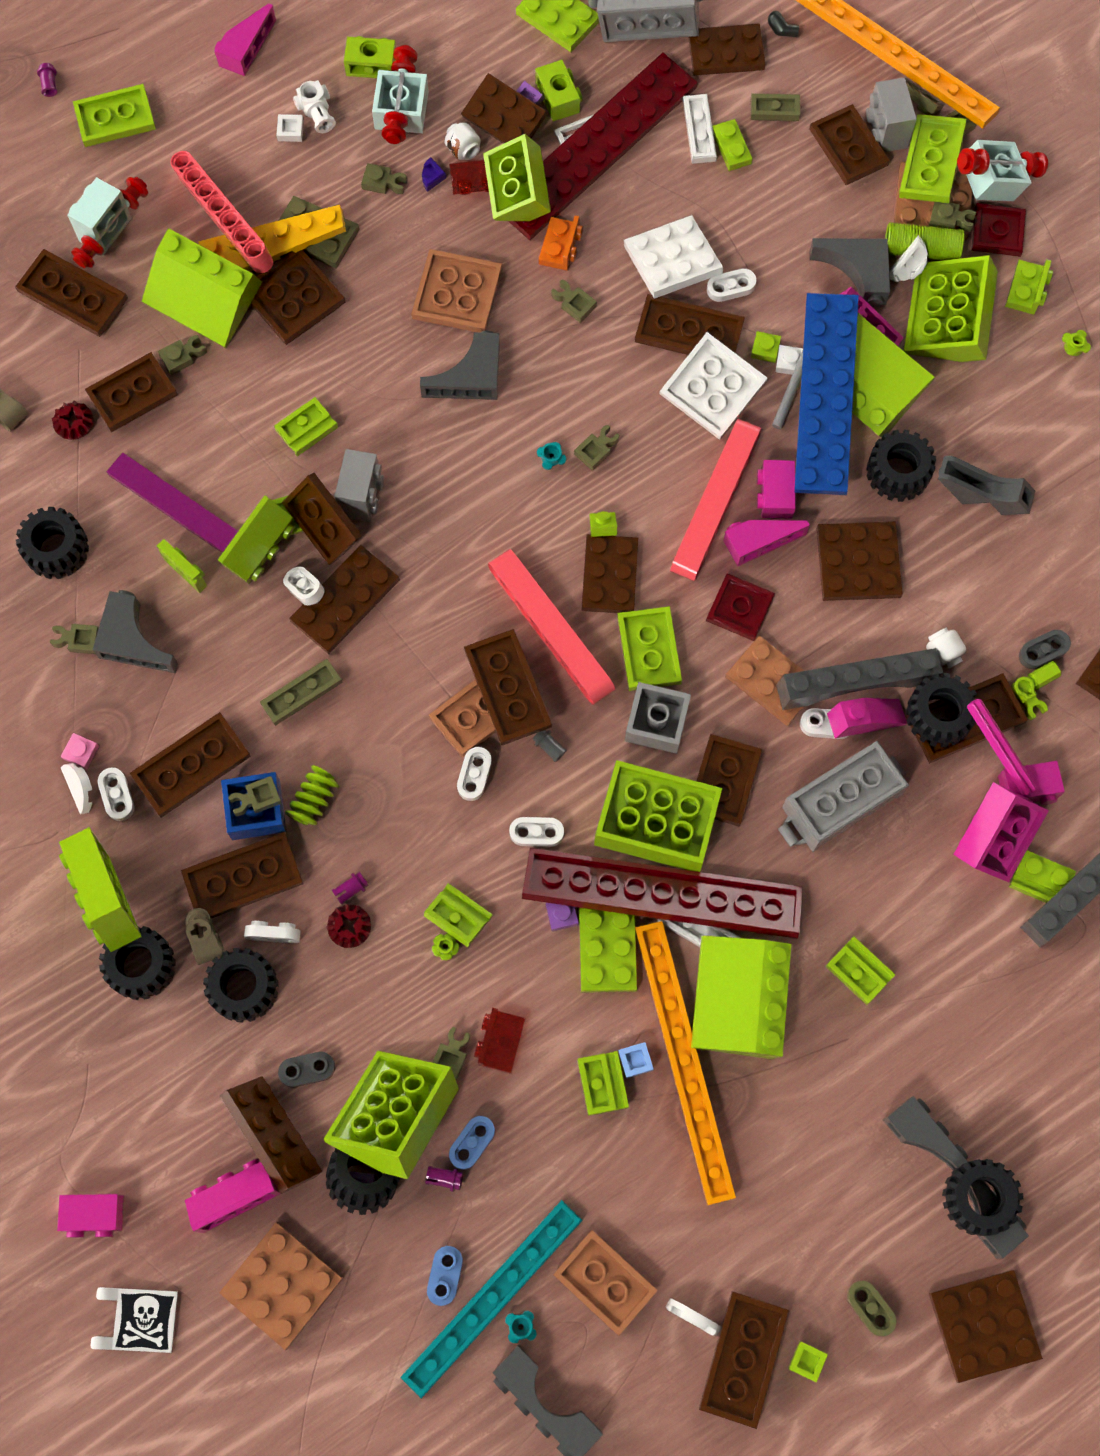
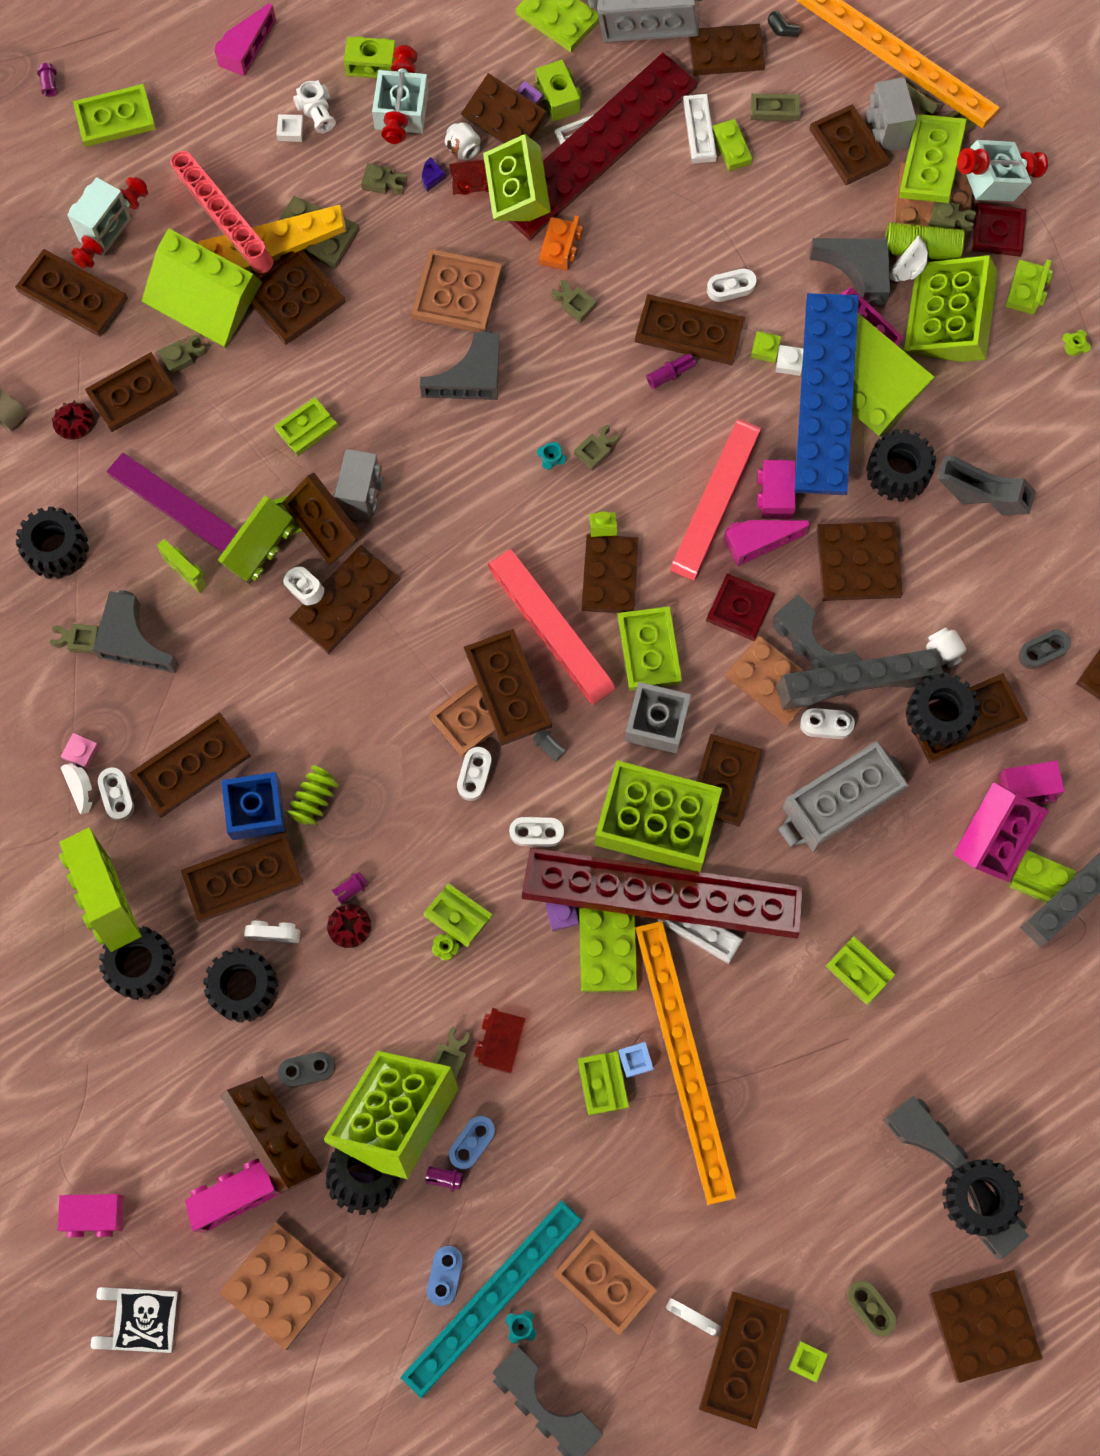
dark tan piece [185,908,225,965] -> none
olive plate [228,776,282,816] -> none
olive plate [260,659,343,726] -> none
white plate [624,215,723,299] -> none
white plate [659,332,768,440] -> none
lime slope [691,936,792,1059] -> none
light grey bar [772,350,803,429] -> none
dark pink slope [827,698,907,738] -> none
dark pink axle [967,699,1036,796] -> none
lime bar [1011,661,1061,720] -> none
none -> magenta axle [646,354,696,390]
none -> dark grey arch [772,594,863,698]

